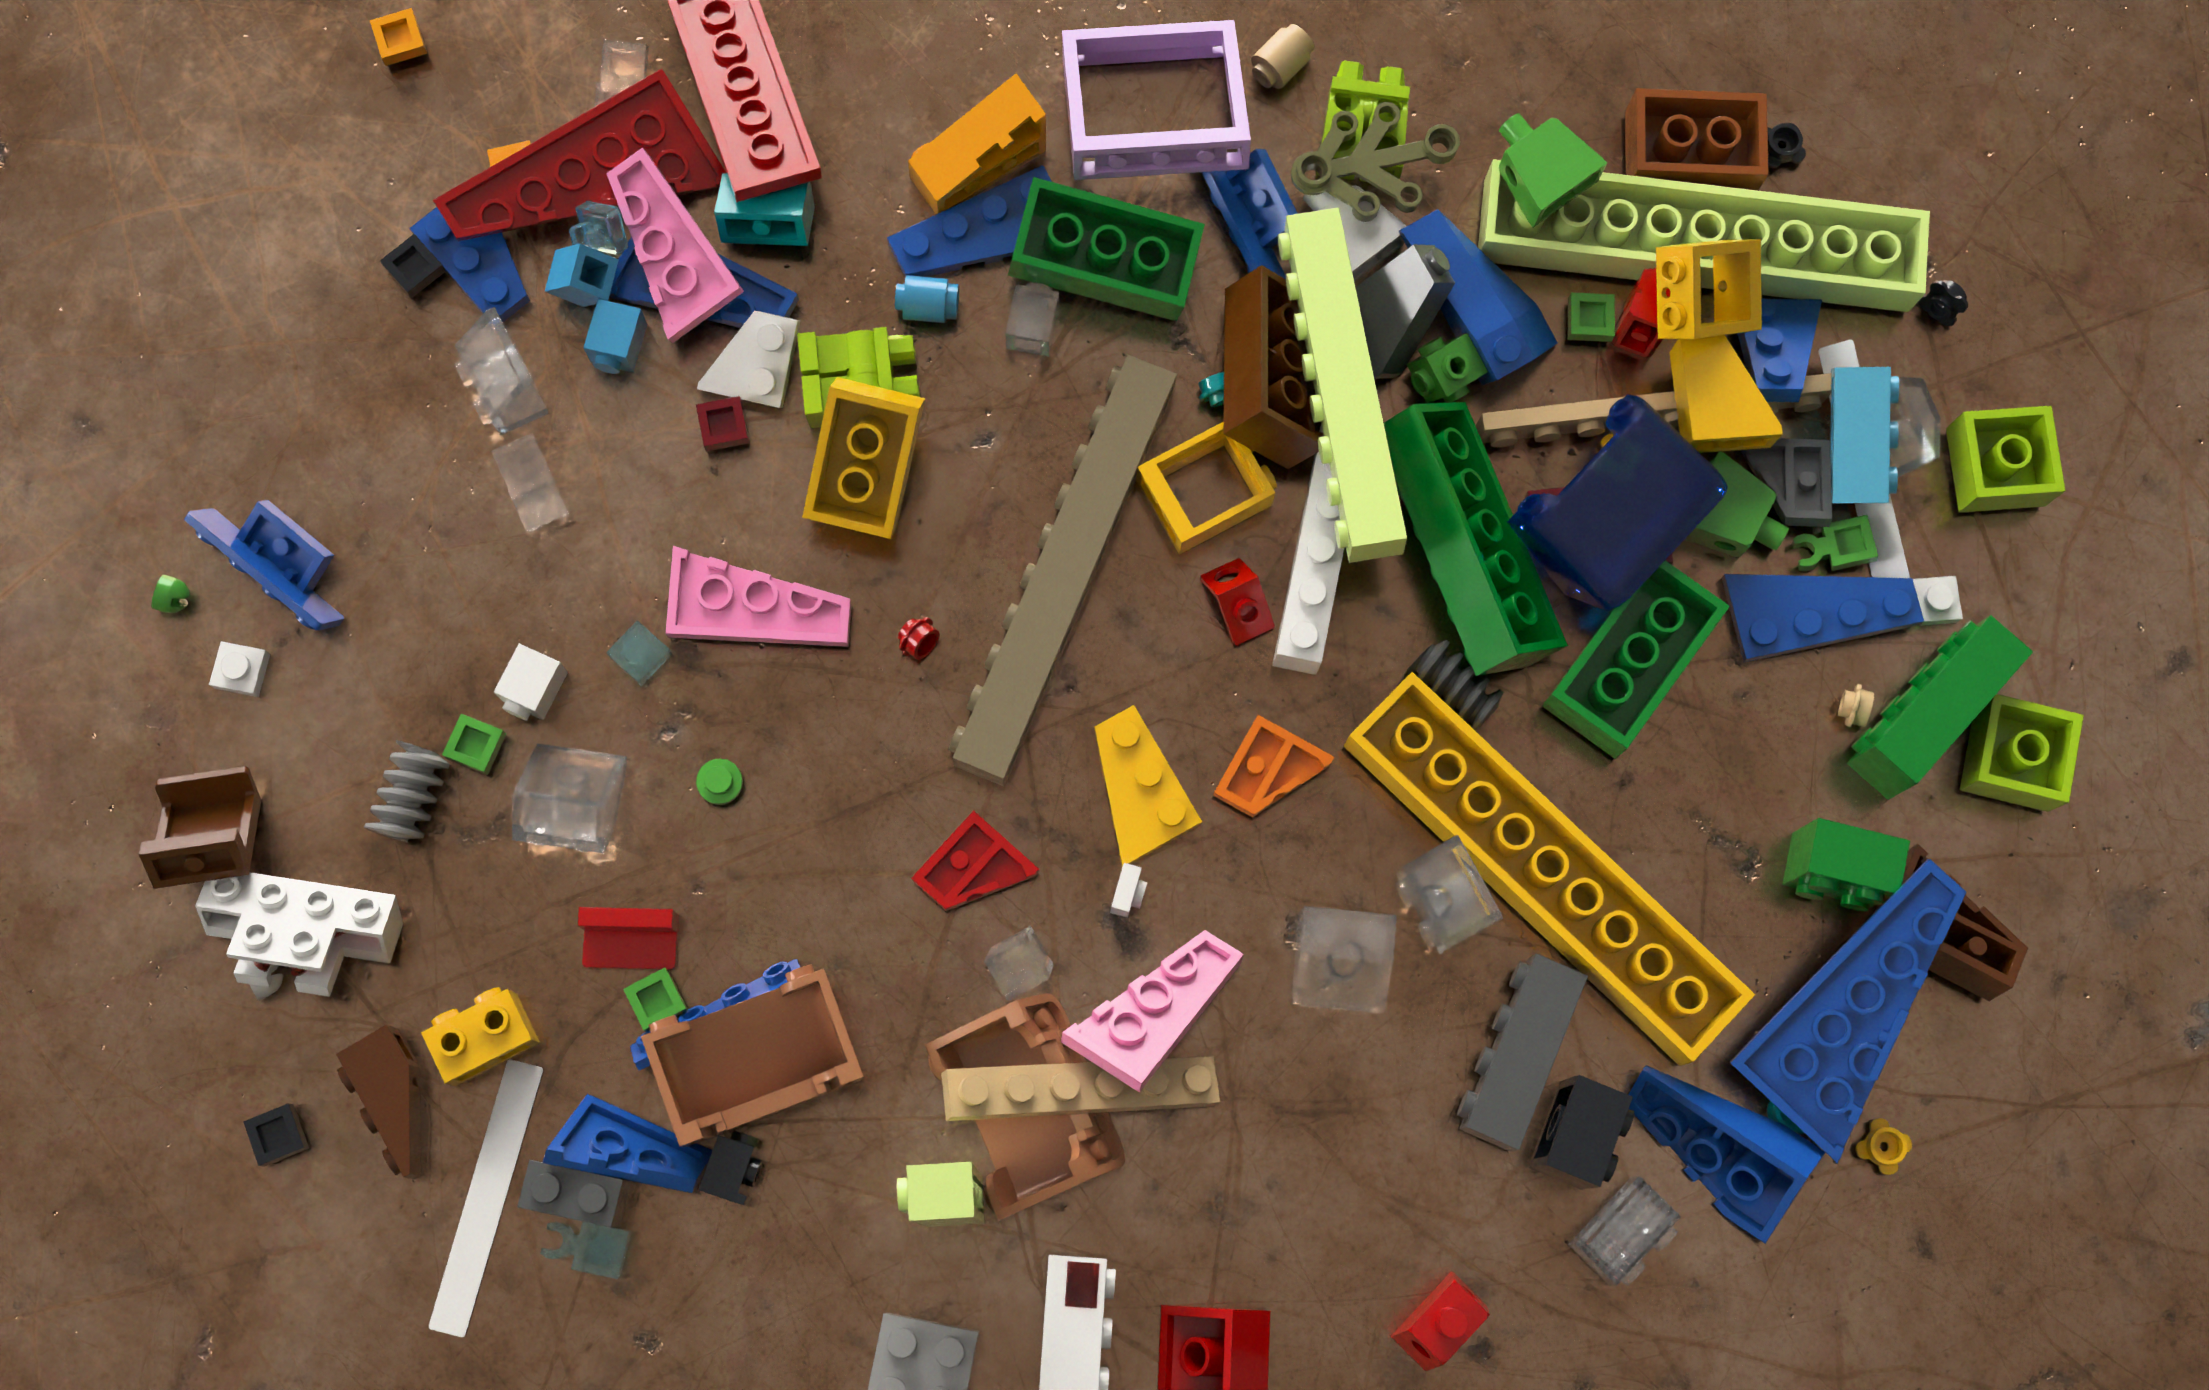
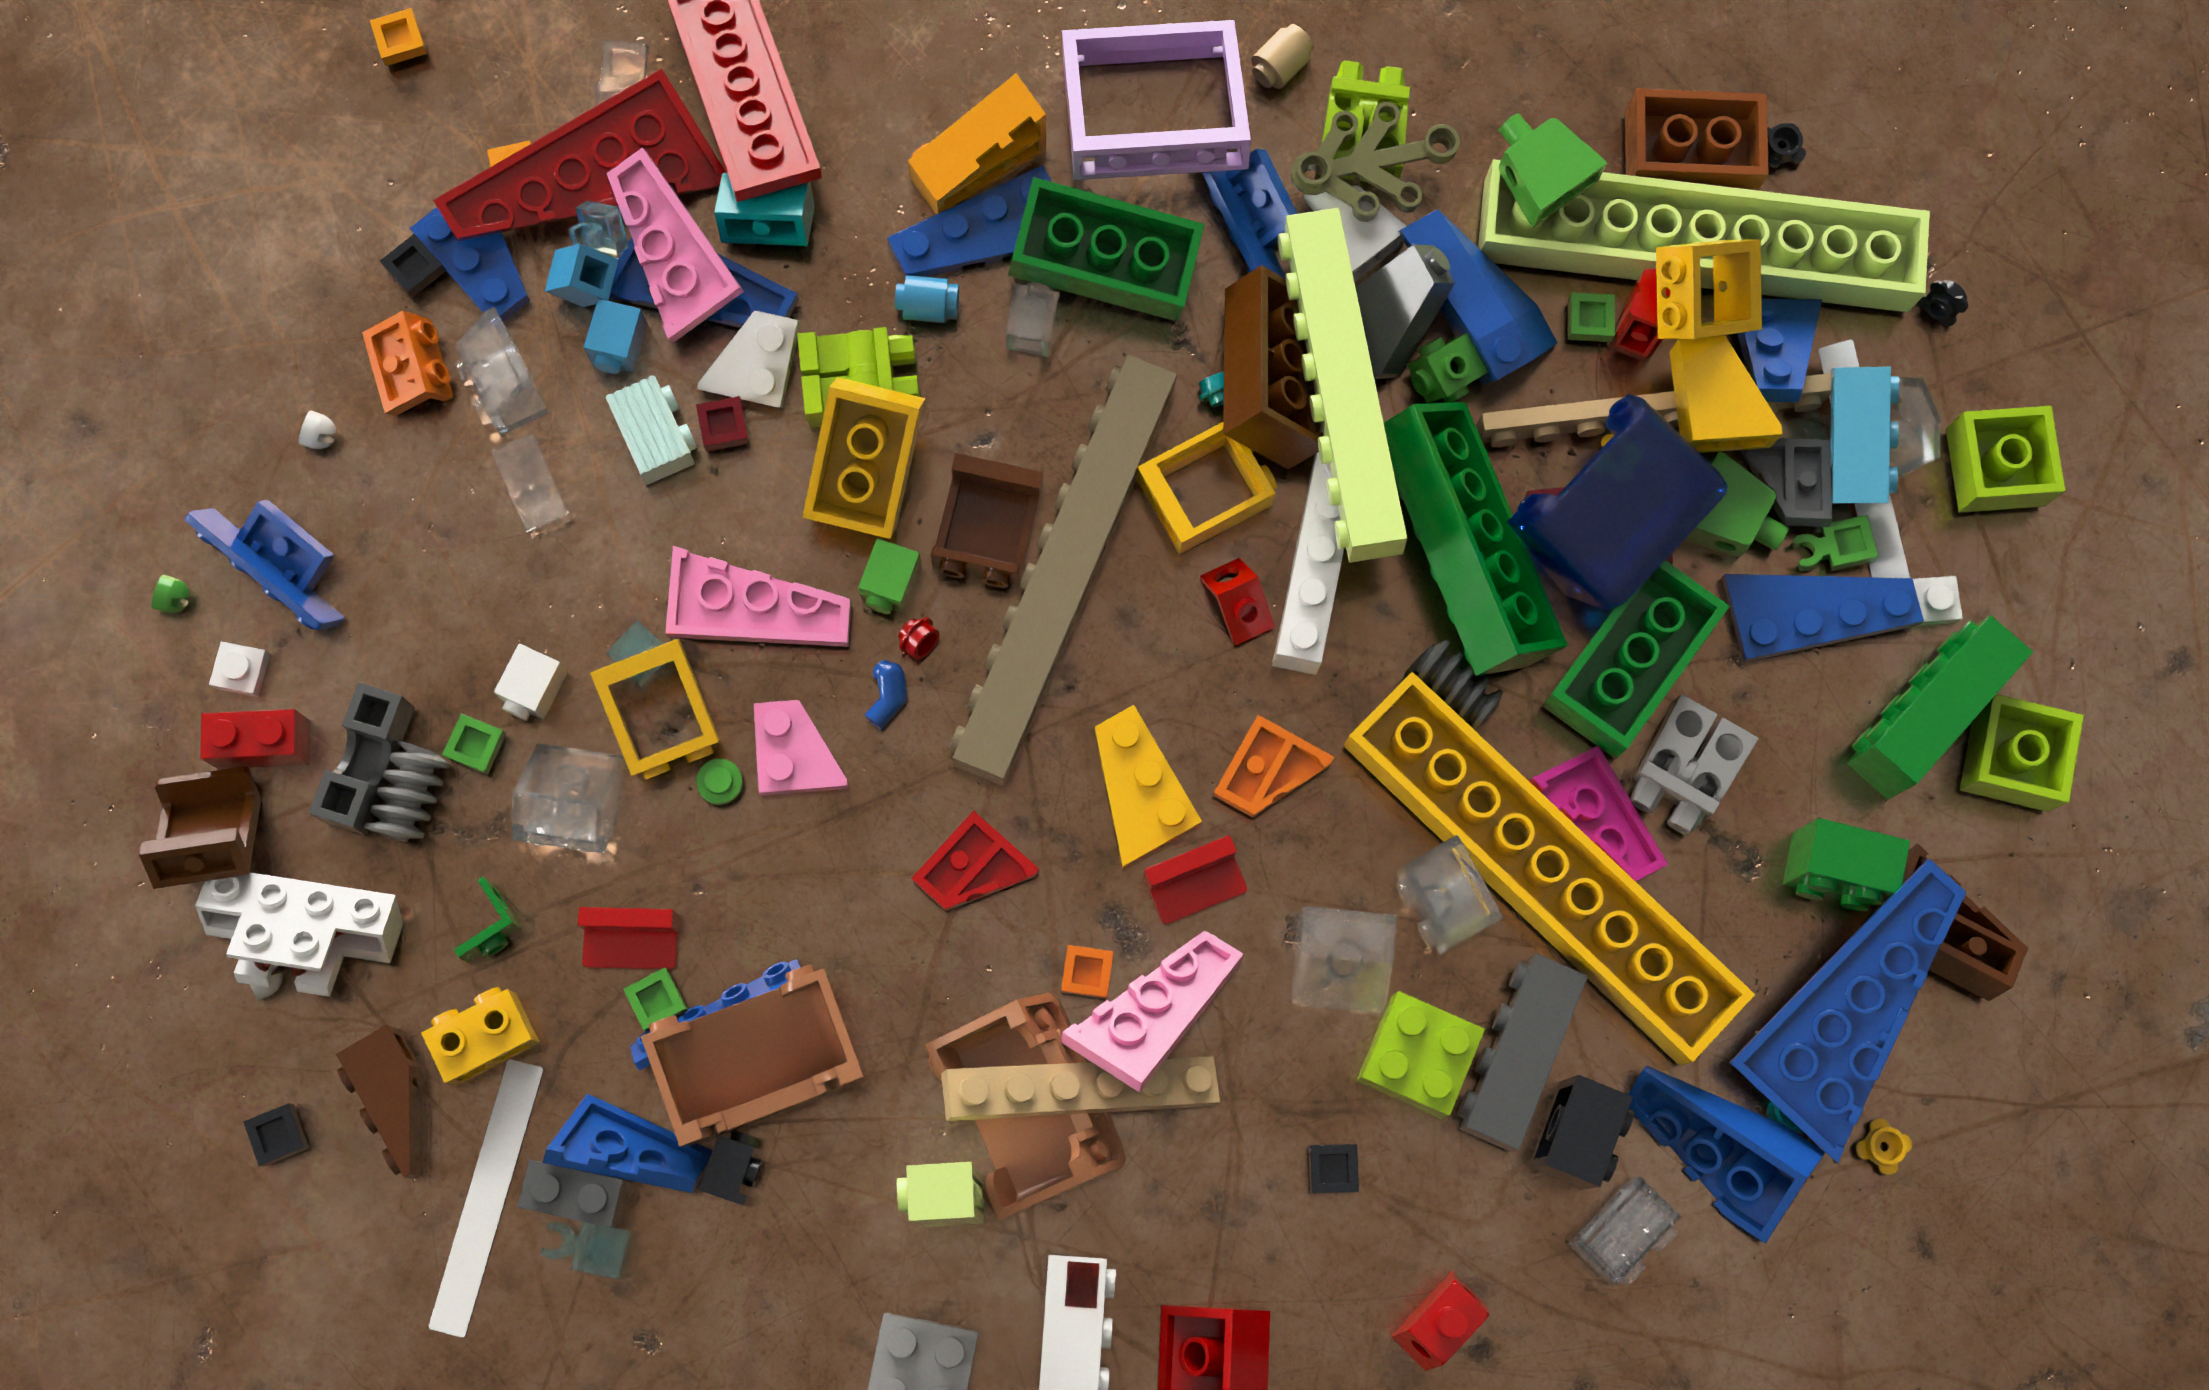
clear brick [984,926,1054,1001] -> none
white plate [1110,863,1147,918] -> none
tan plate [1838,684,1874,727] -> none
none -> red brick [200,709,310,769]
none -> white hinge [299,411,336,449]
none -> dark grey arch [309,682,415,836]
none -> orange bracket [362,310,453,416]
none -> green bracket [454,876,521,963]
none -> yellow window [590,638,720,780]
none -> light aqua brick [605,376,698,485]
none -> bright pink wing [753,700,848,796]
none -> bright green brick [858,538,922,614]
none -> blue arm [864,660,907,730]
none -> reddish brown panel [931,453,1043,588]
none -> orange plate [1061,945,1114,999]
none -> red panel [1143,835,1247,925]
none -> black plate [1308,1144,1359,1194]
none -> lime brick [1356,991,1485,1119]
none -> dark pink wing [1529,746,1668,882]
none -> light grey hips [1630,694,1759,836]

